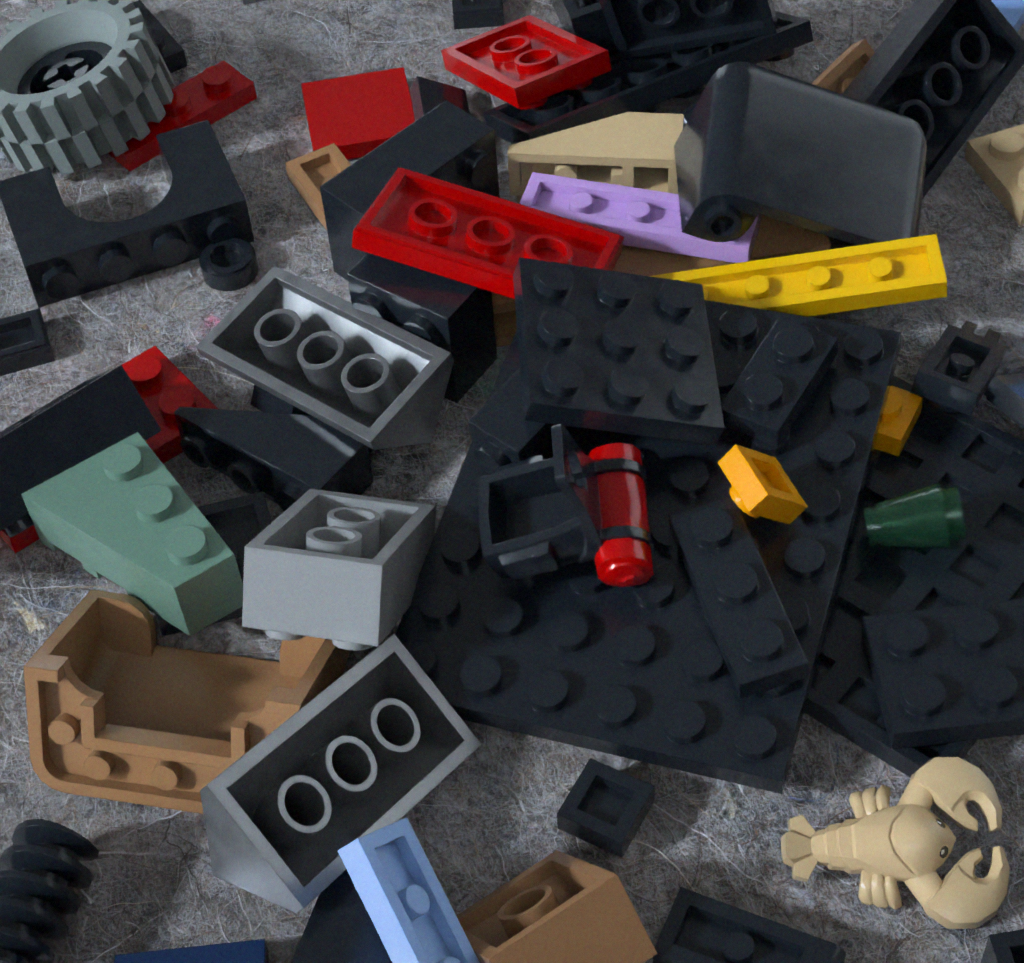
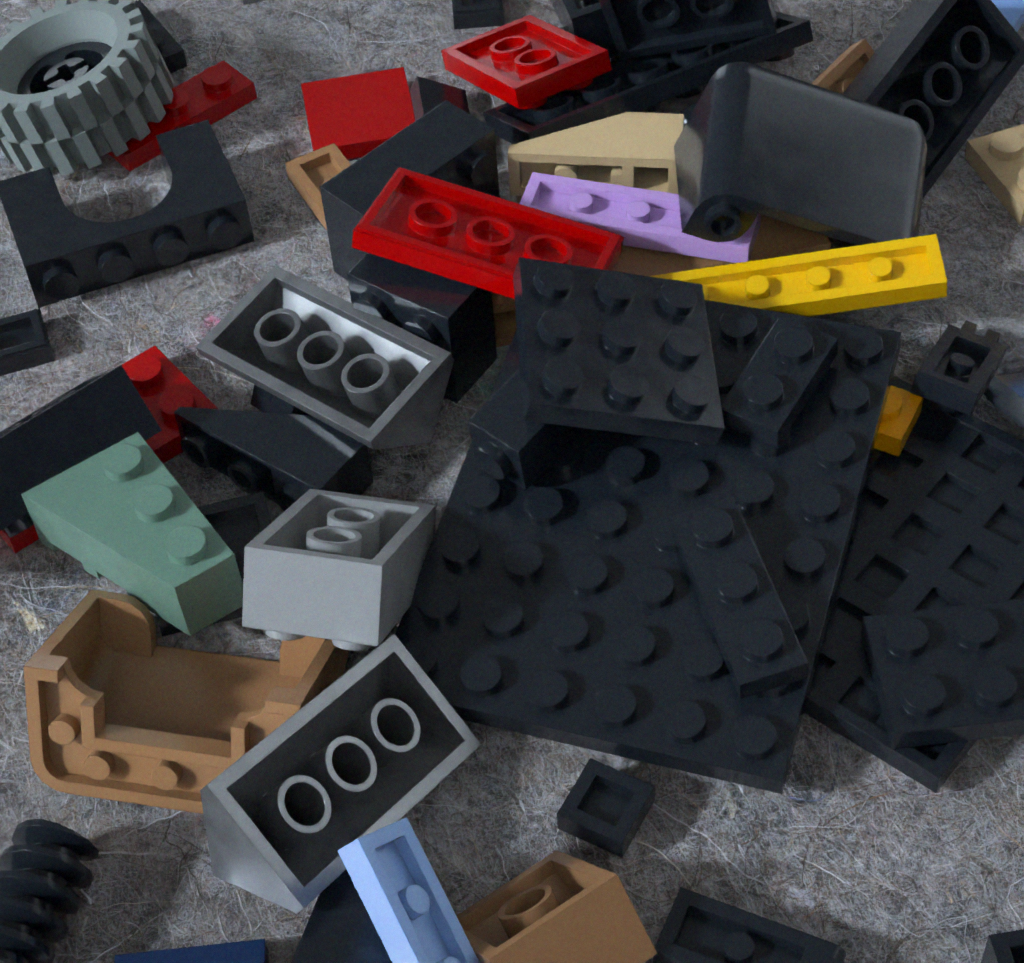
black tile [199,238,259,291] -> none
black piece [478,423,655,587] -> none
light orange plate [717,444,808,524] -> none
tan animal [781,757,1010,929] -> none
clear green cone [863,482,966,548] -> none

